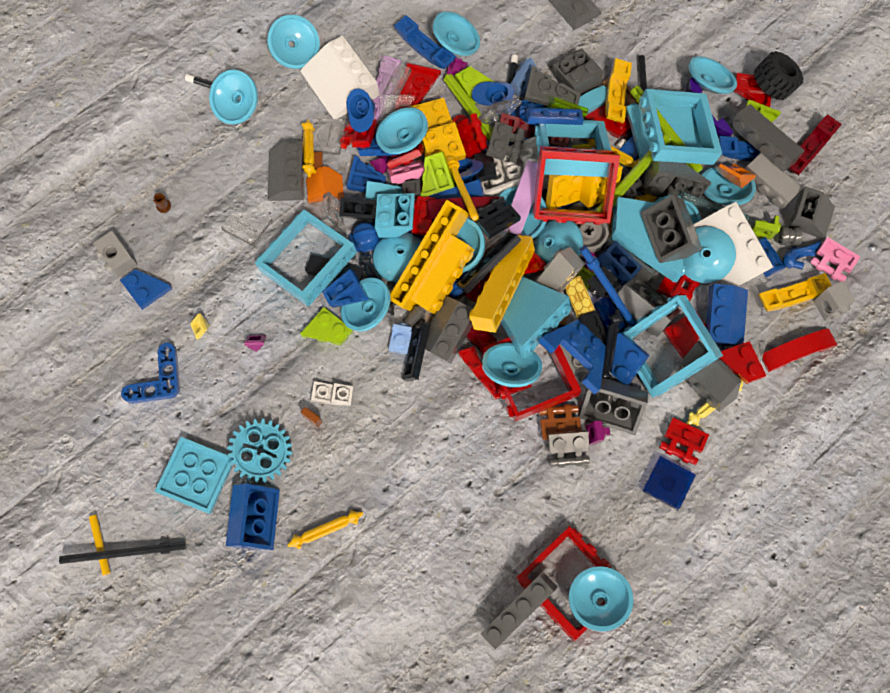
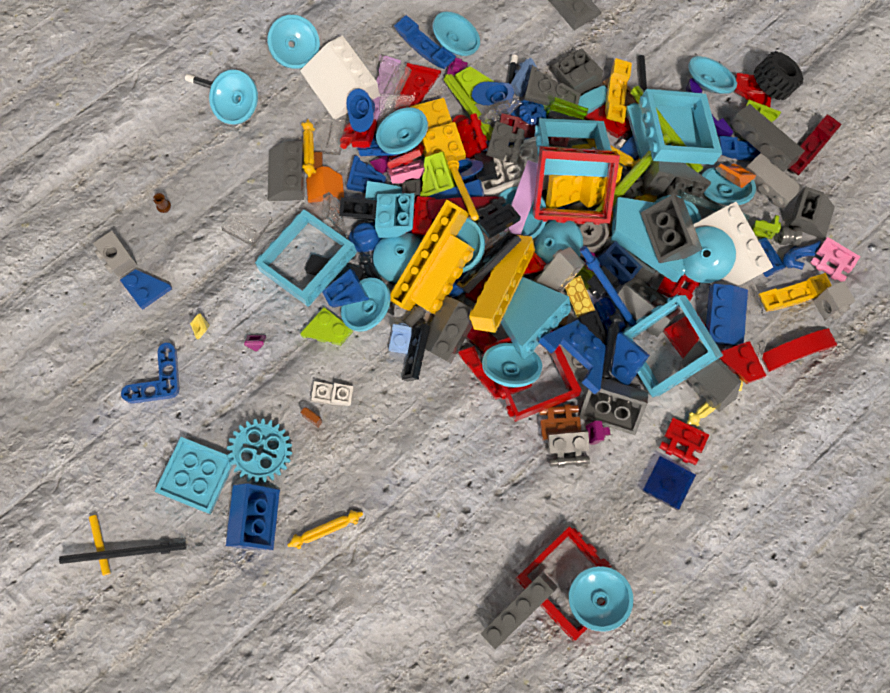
blue tile [527,108,584,125] -> none

